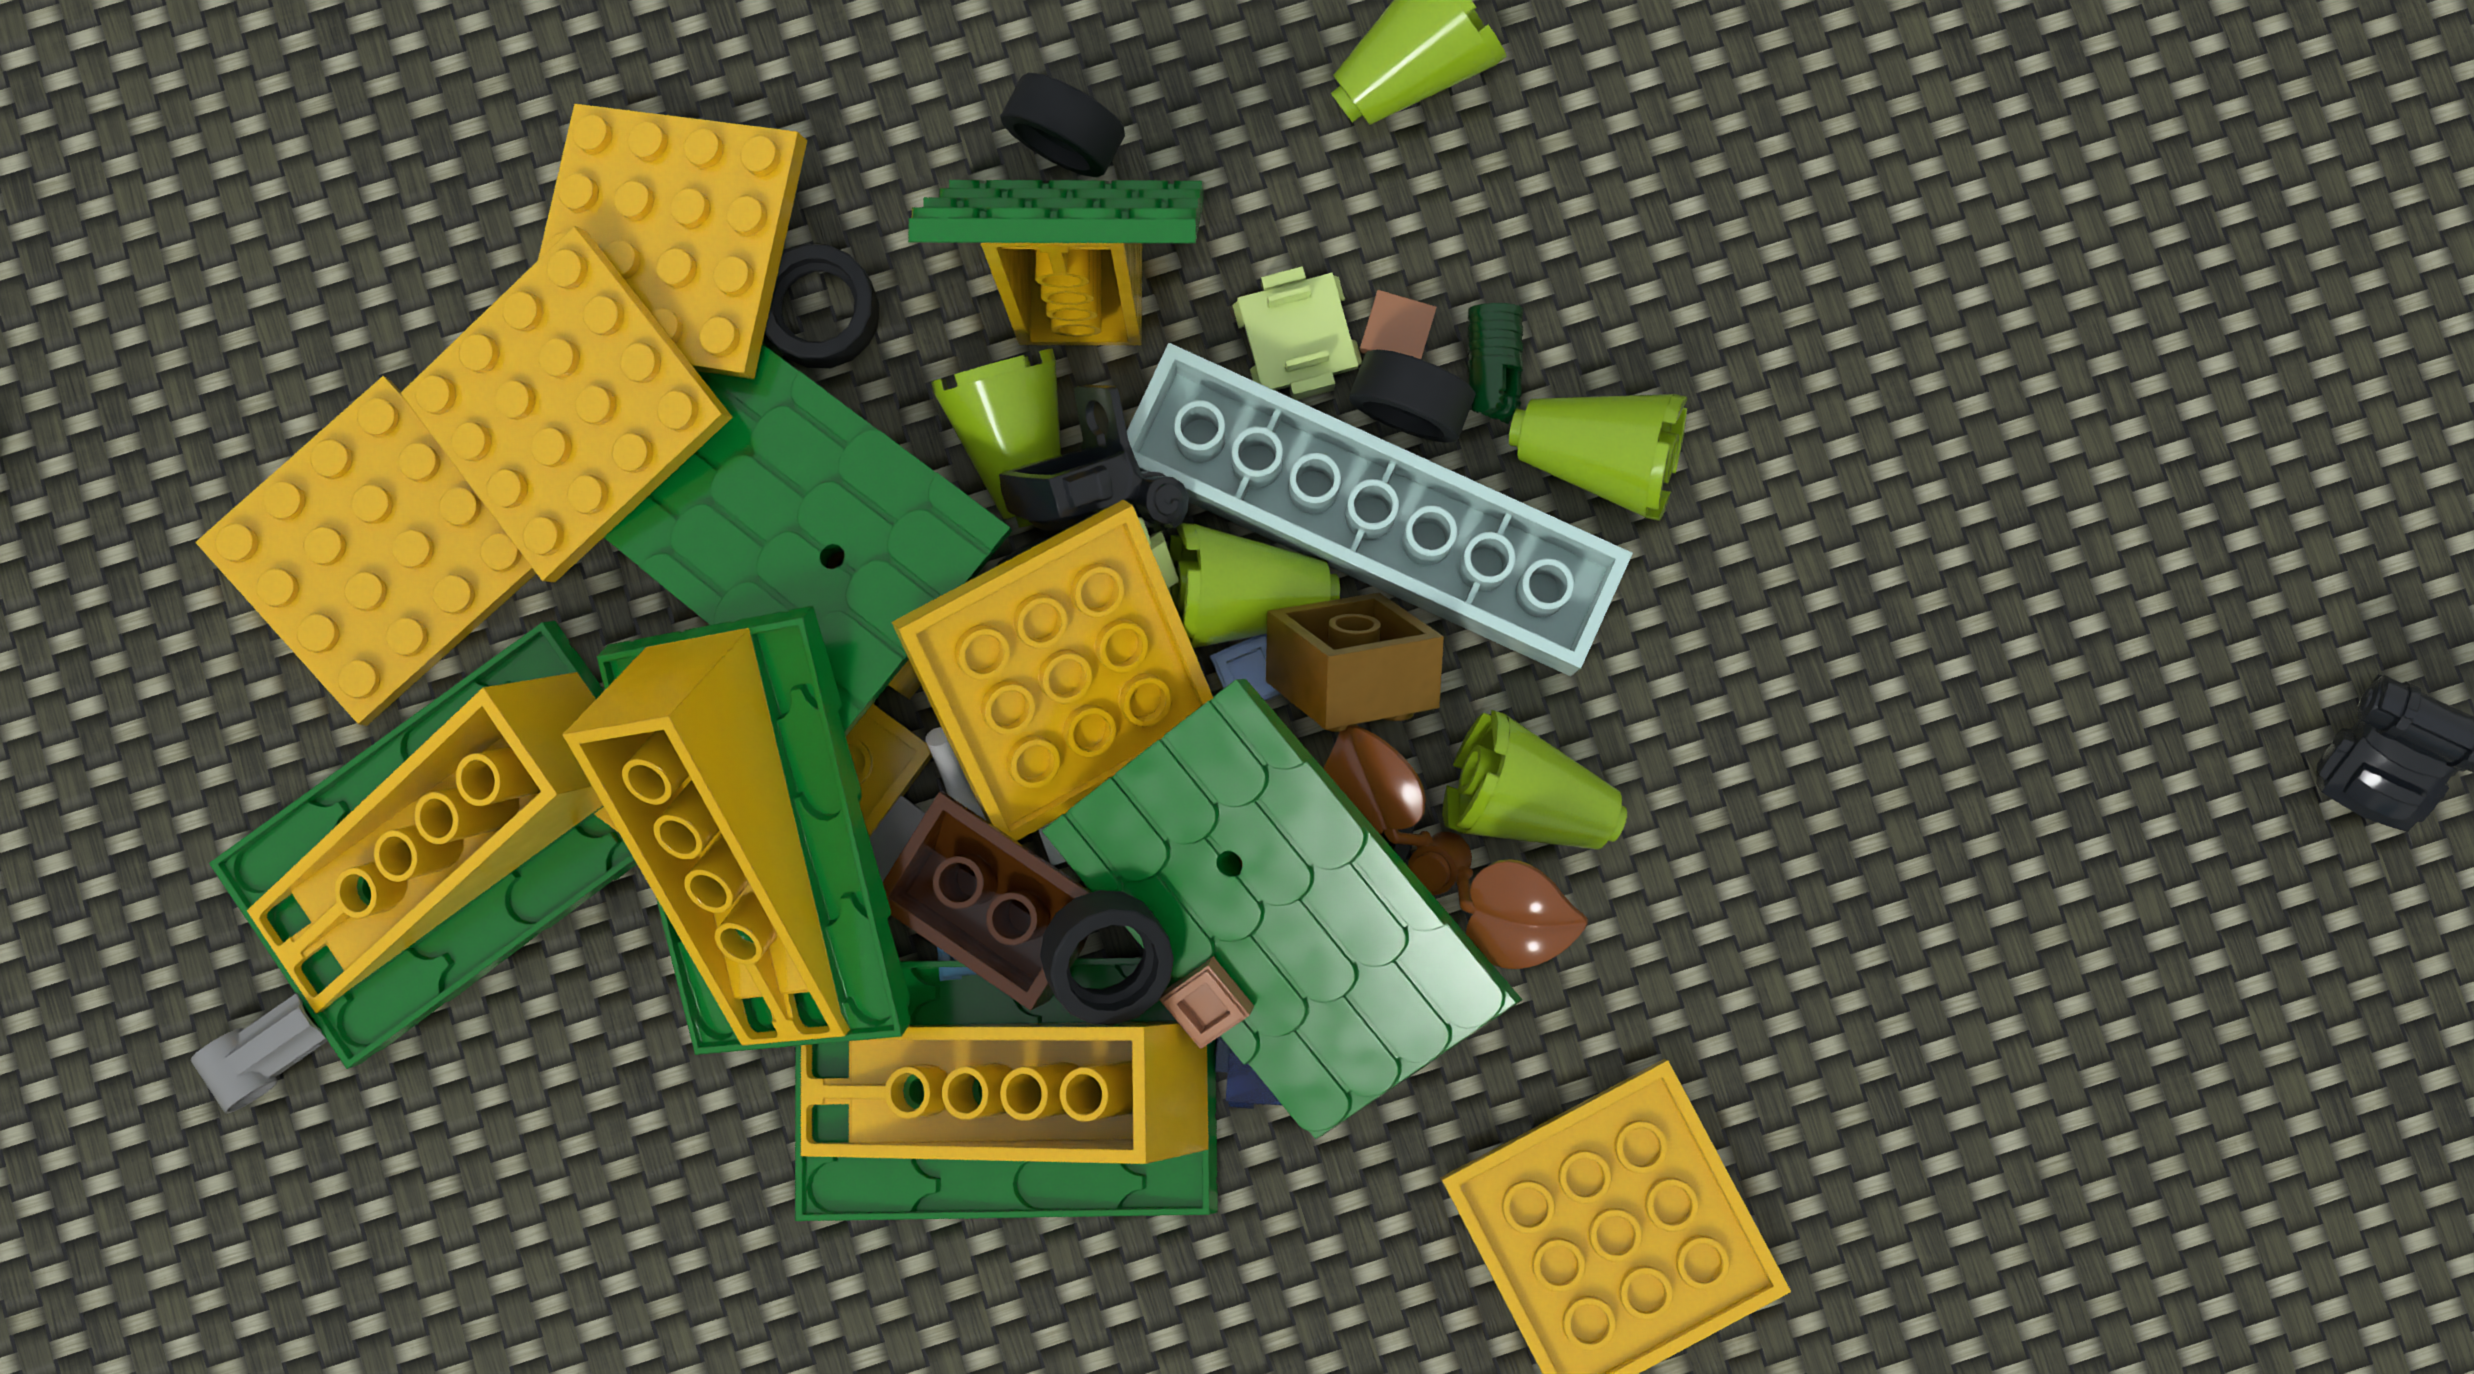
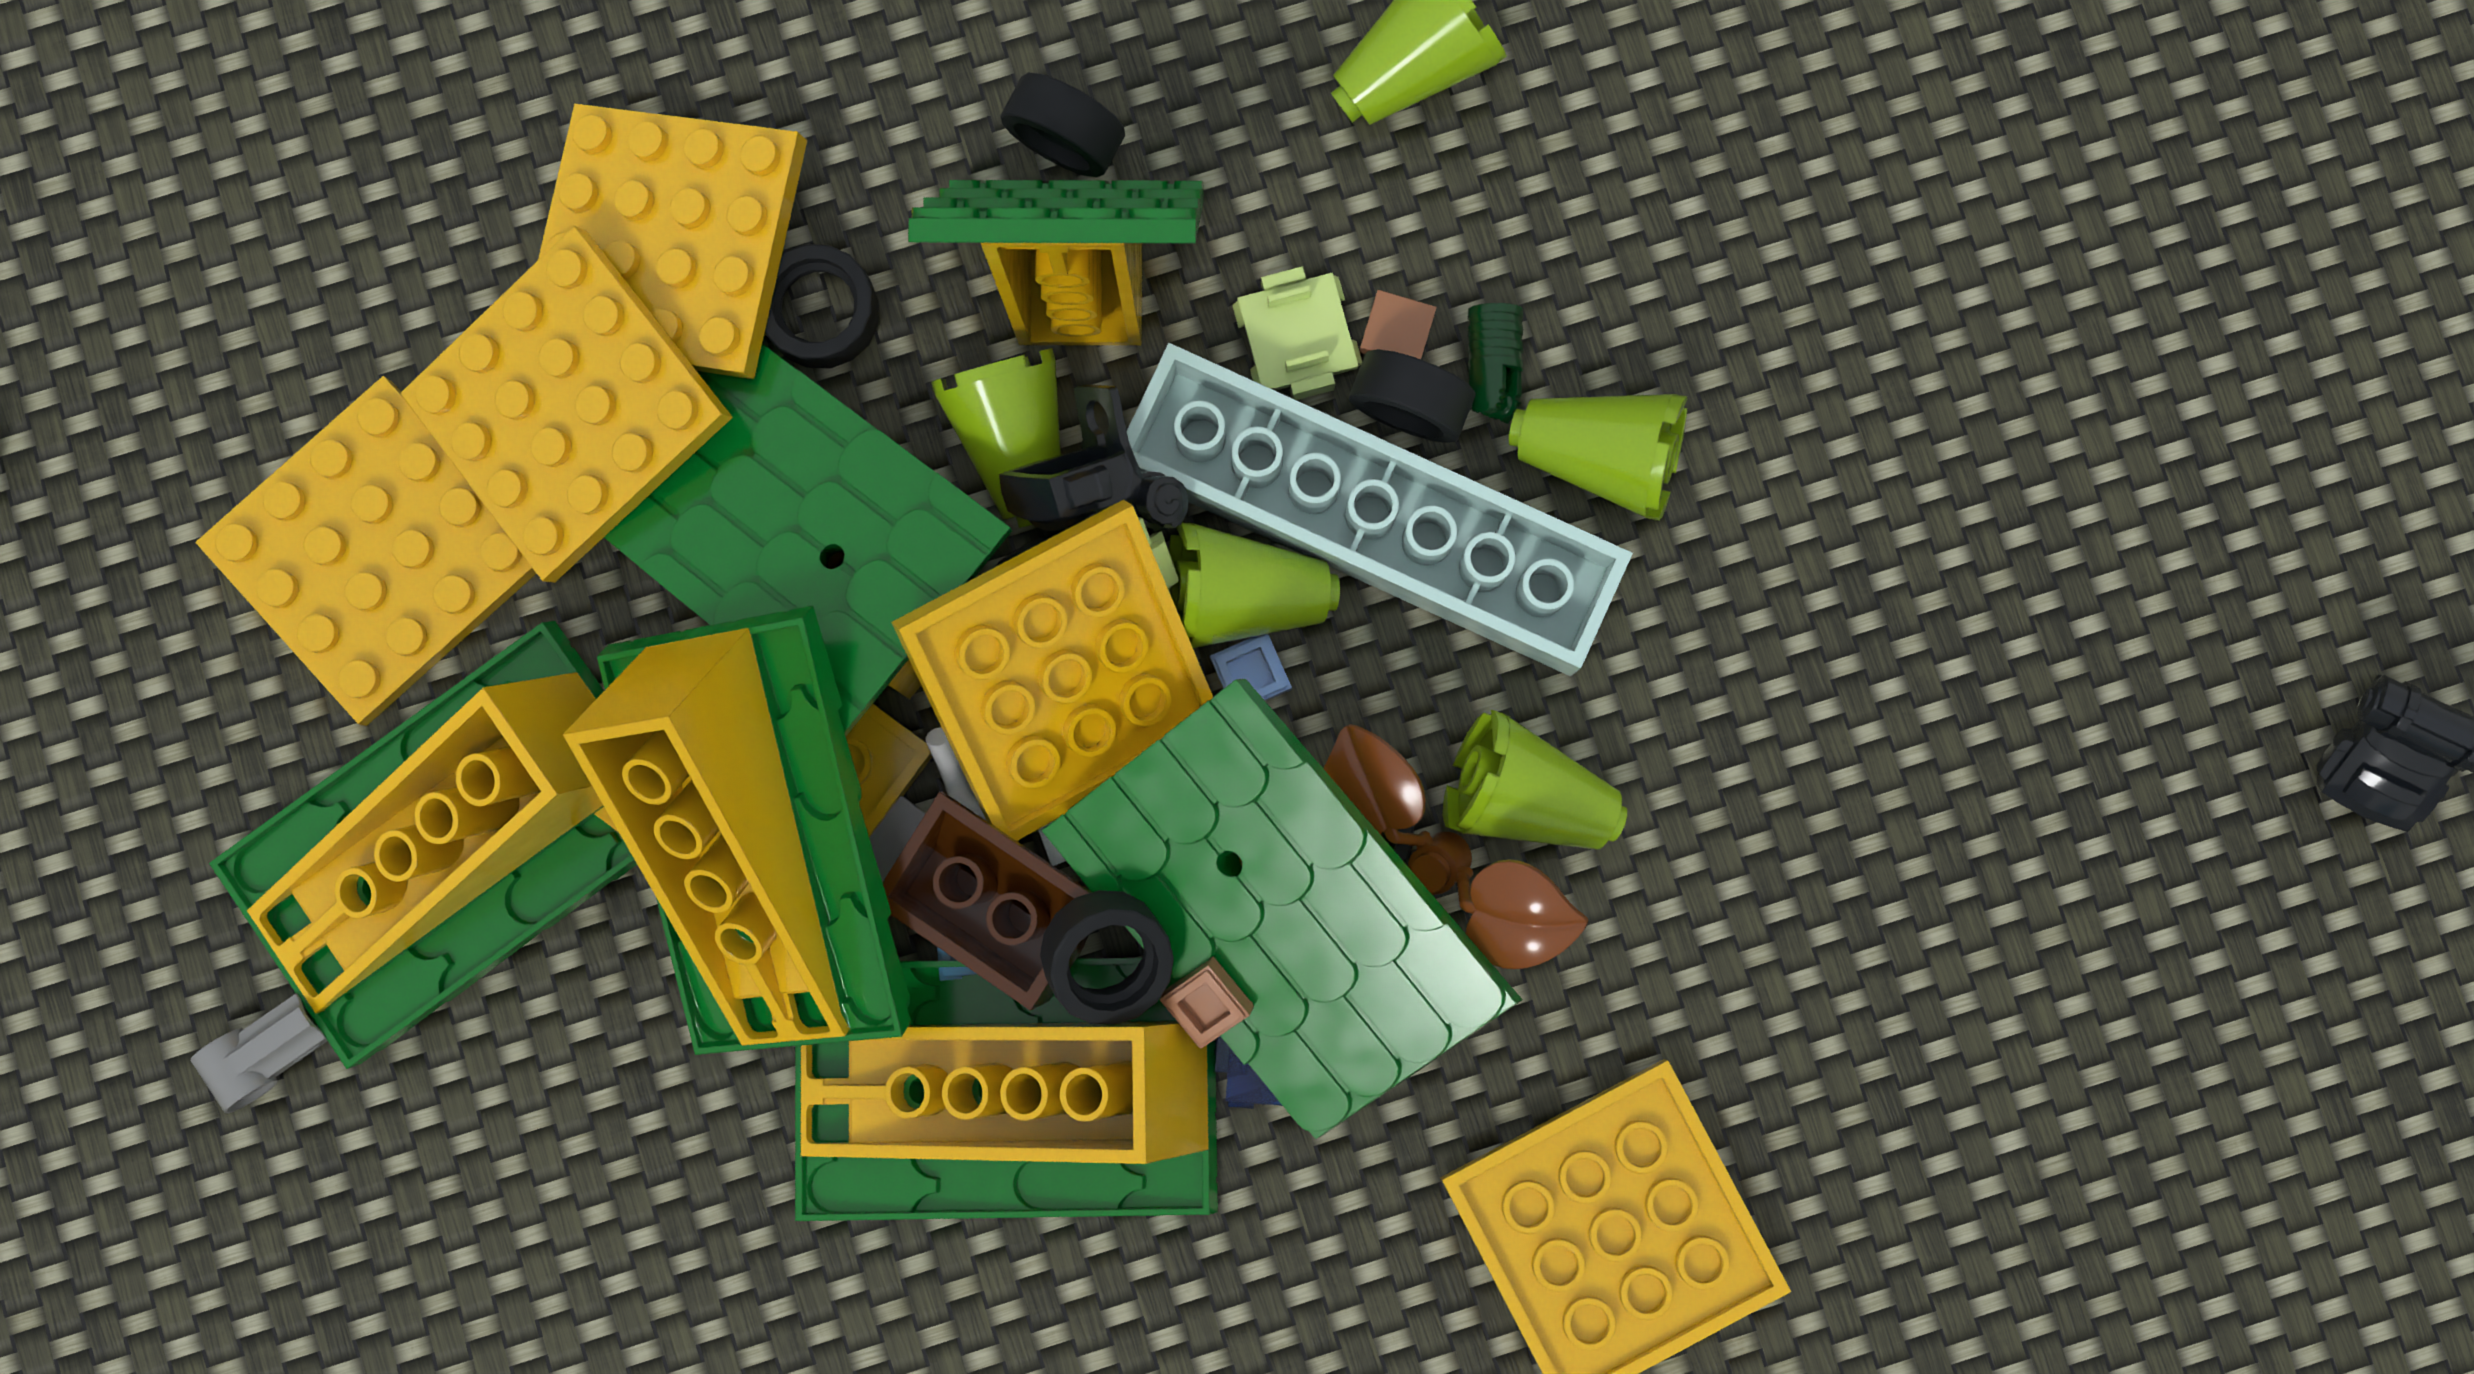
pearl gold brick [1266,592,1444,732] -> none

